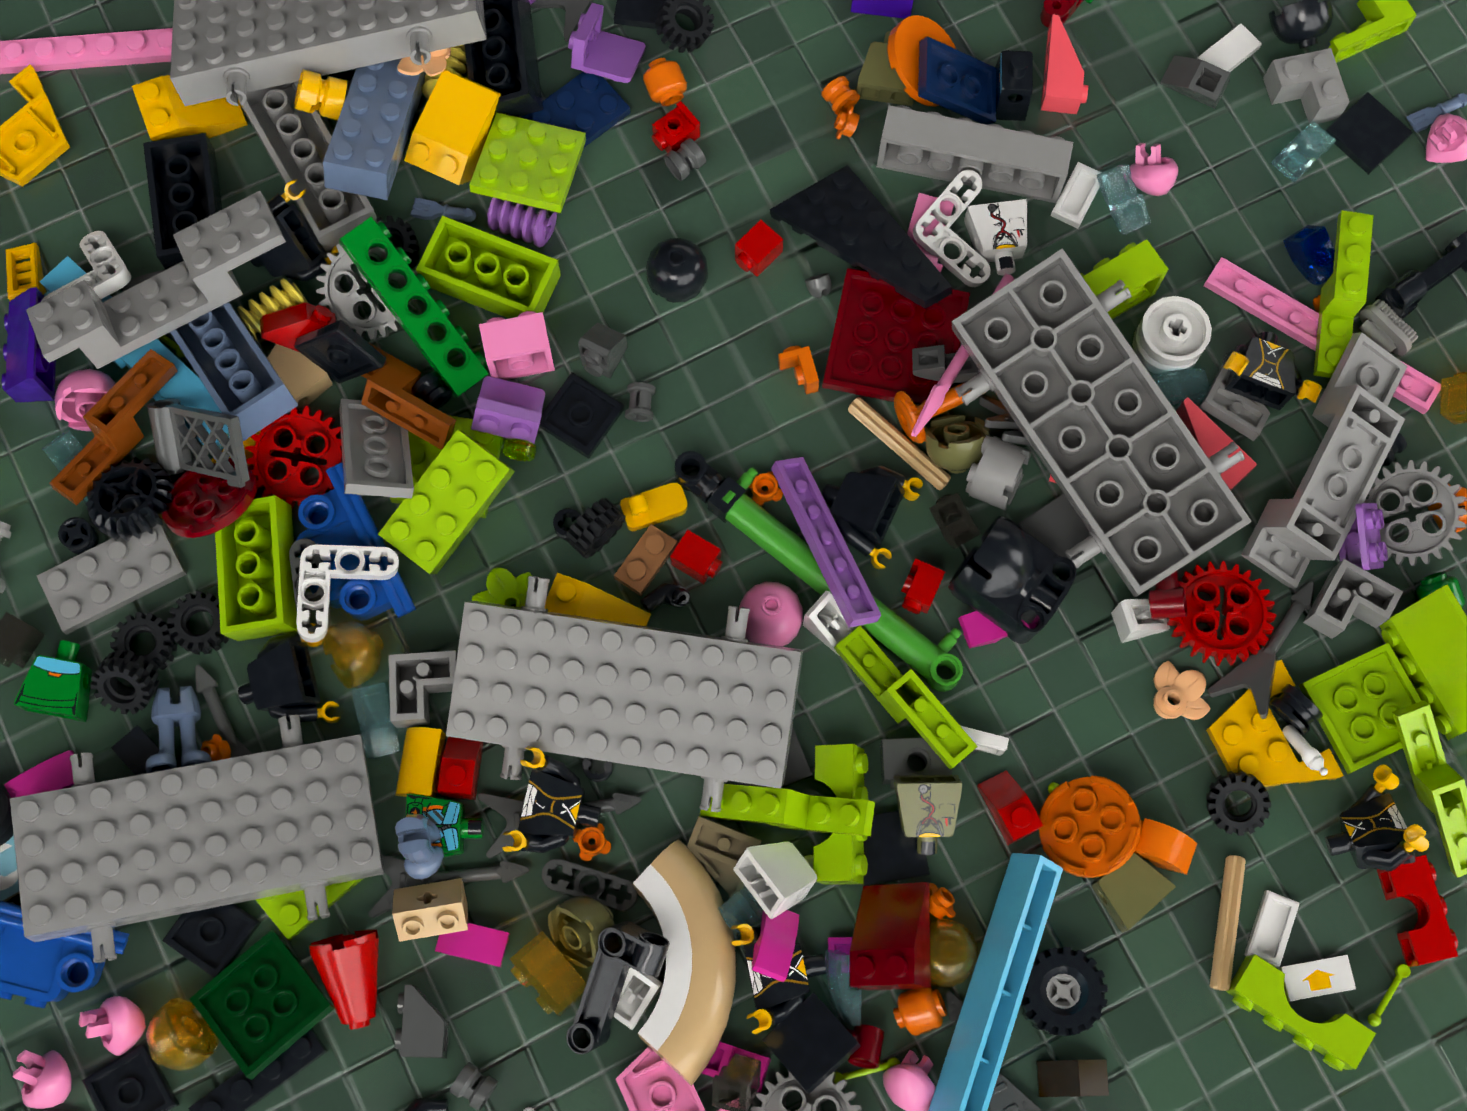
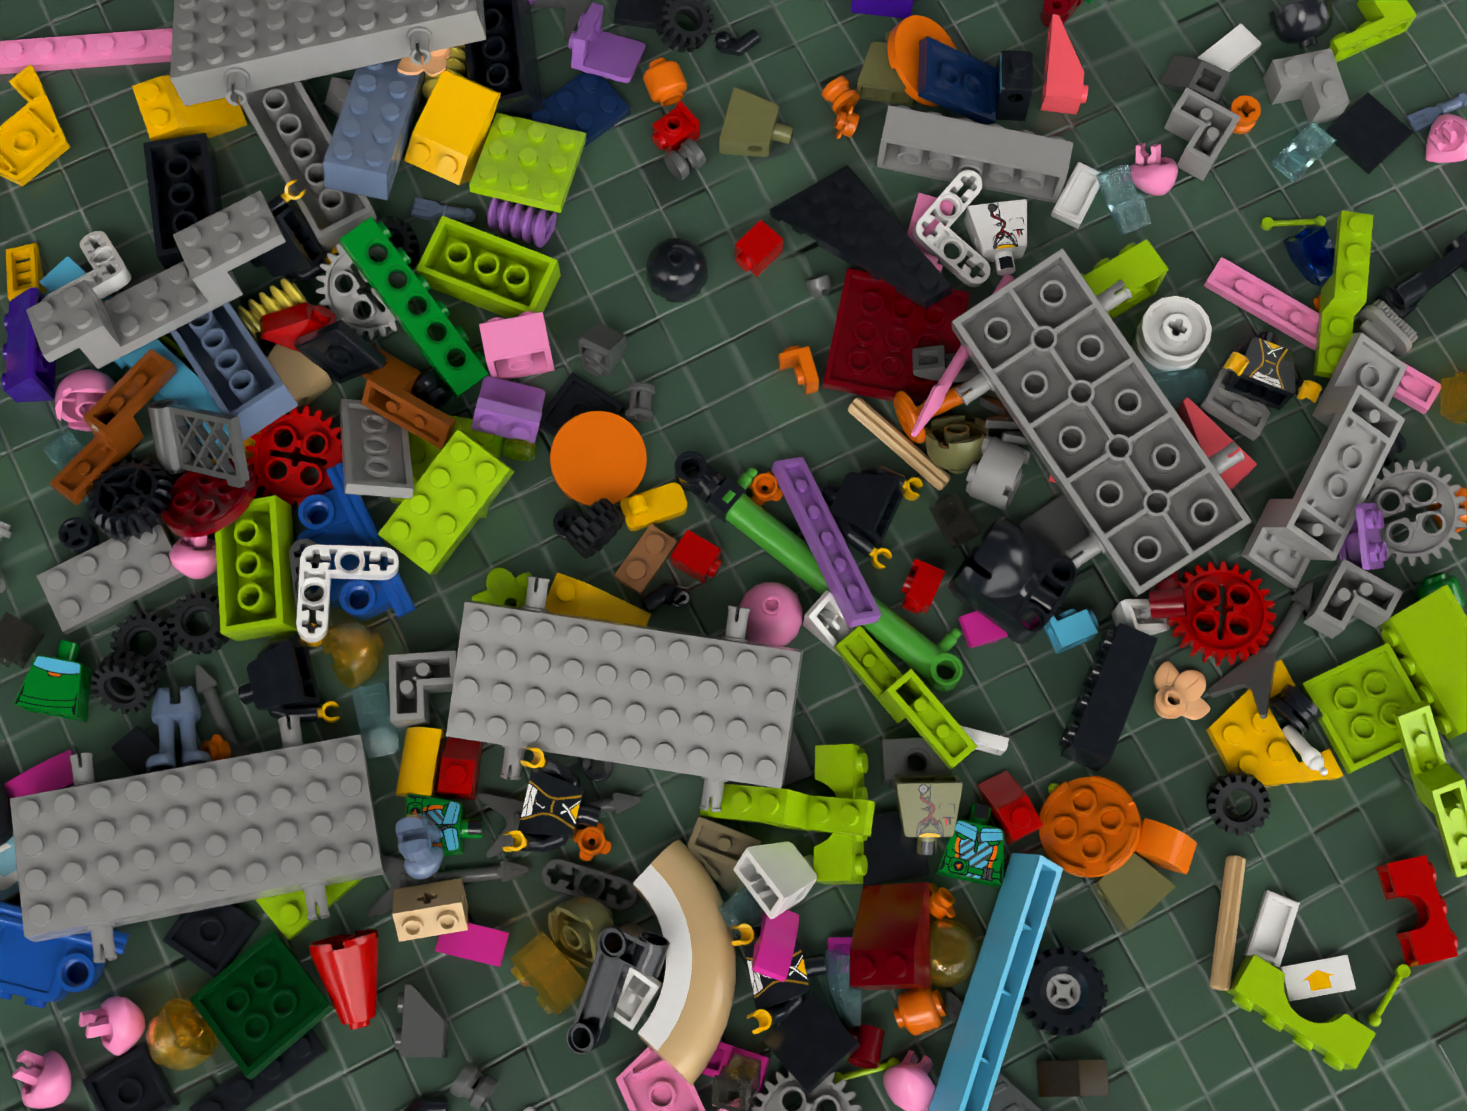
yellow wheel [294,69,347,120] -> none
torso [1325,764,1429,871] -> none
none -> bright pink piece [169,535,217,579]
none -> orange tile [550,411,647,506]
none -> black arm [715,29,761,56]
none -> olive torso [719,88,794,157]
none -> torso [935,804,1004,888]
none -> medium azure brick [1044,609,1099,654]
none -> black brick [1059,623,1158,772]
none -> light grey brick [1164,87,1241,181]
none -> orange wheel [1229,95,1261,134]
none -> lime hinge [1260,215,1326,231]

